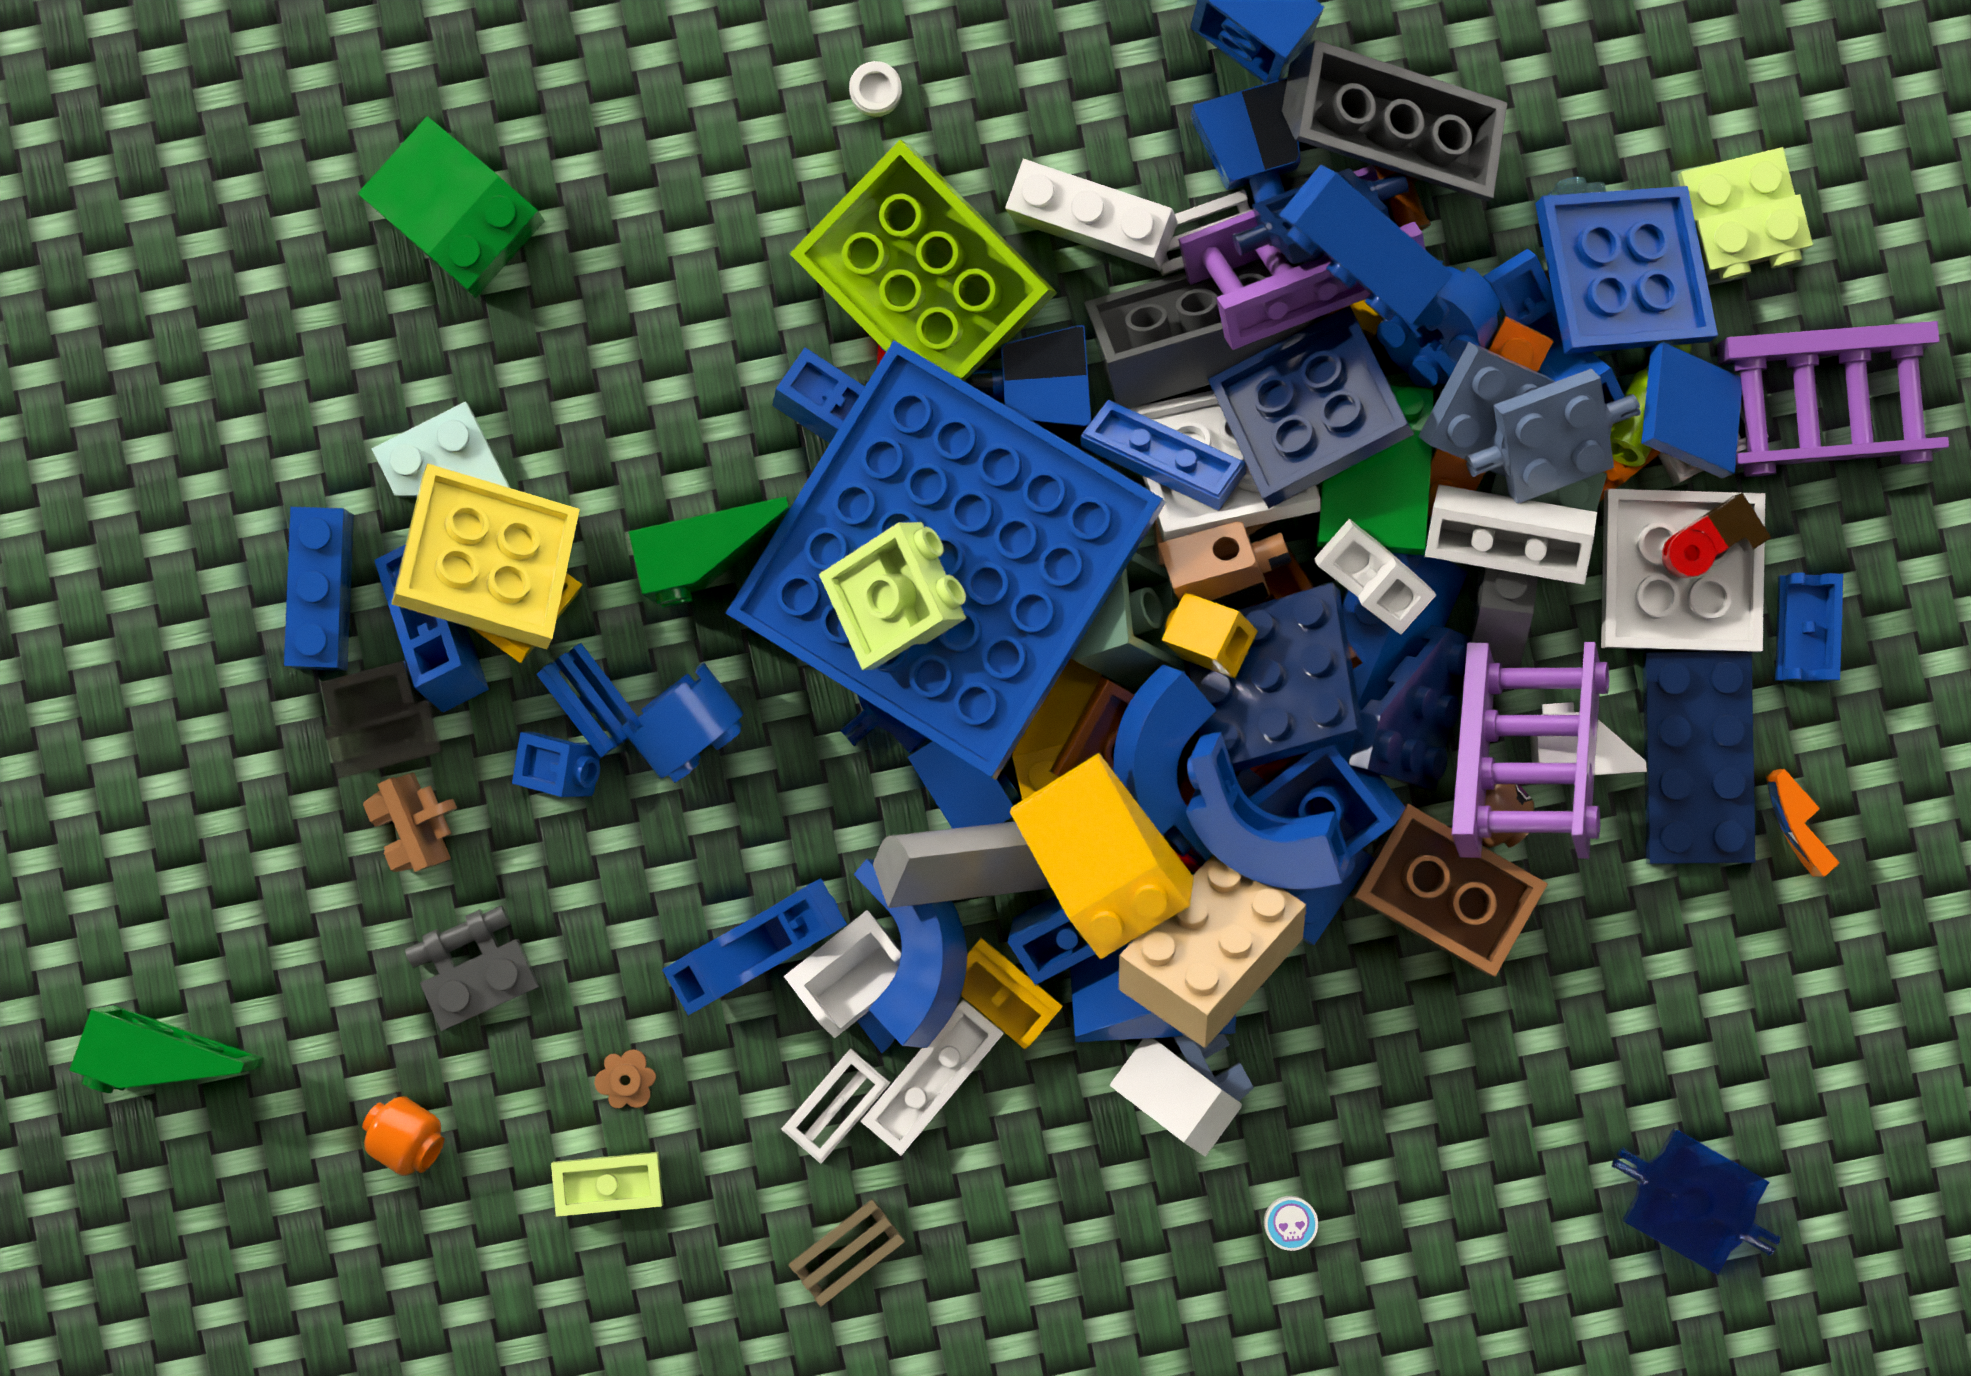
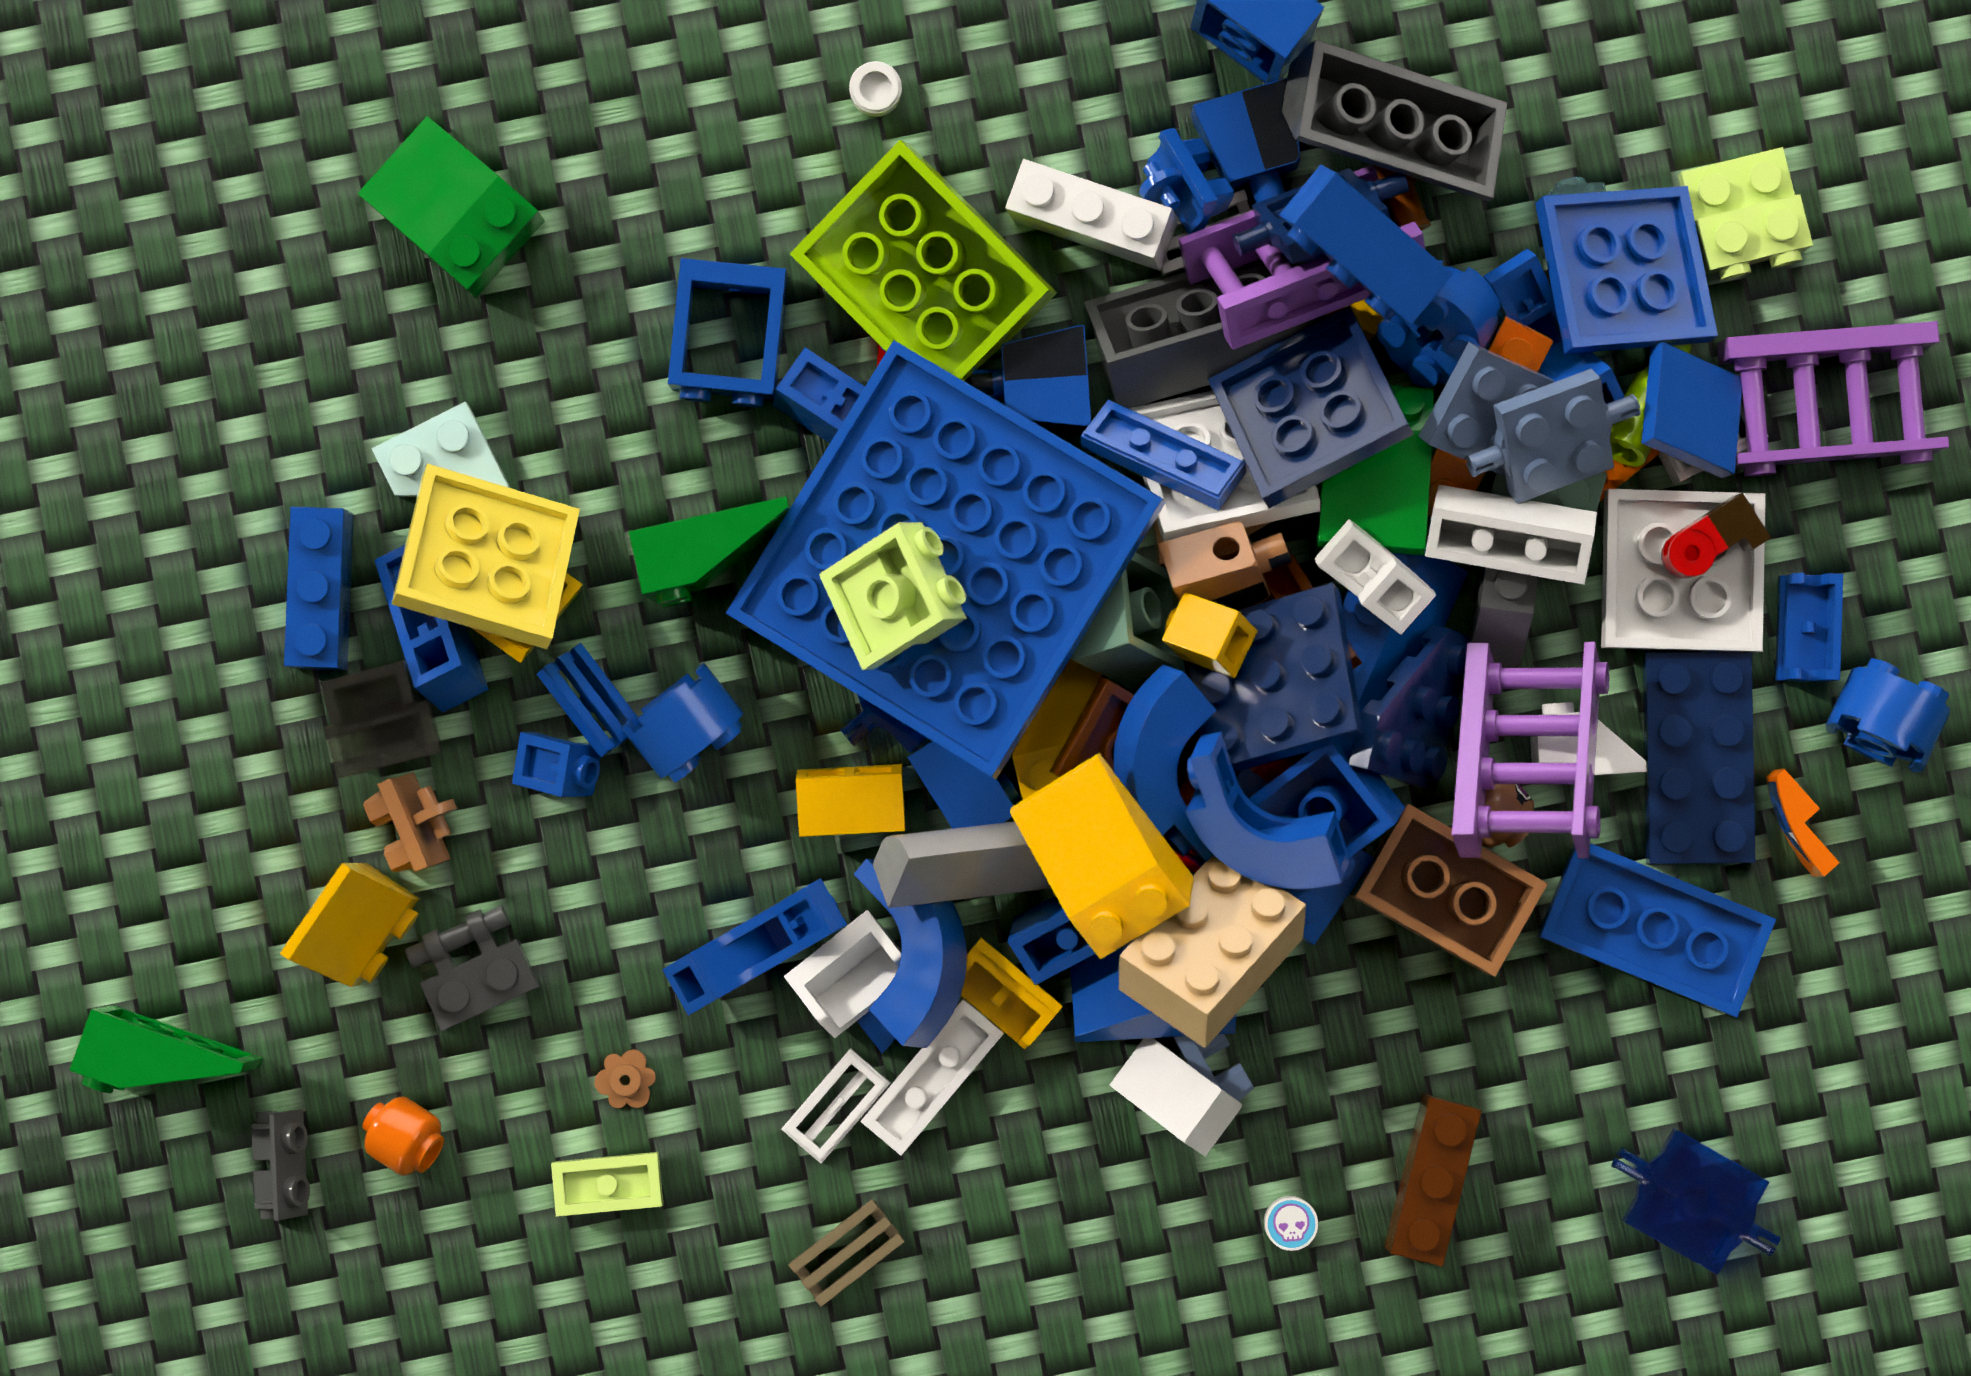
none -> dark grey hinge [251,1109,310,1221]
none -> yellow slope [280,863,420,987]
none -> blue window [668,258,789,408]
none -> yellow hinge [795,764,905,837]
none -> blue hips [1139,128,1234,235]
none -> reddish brown brick [1384,1093,1482,1267]
none -> blue plate [1537,843,1776,1017]
none -> blue brick [1826,658,1950,772]

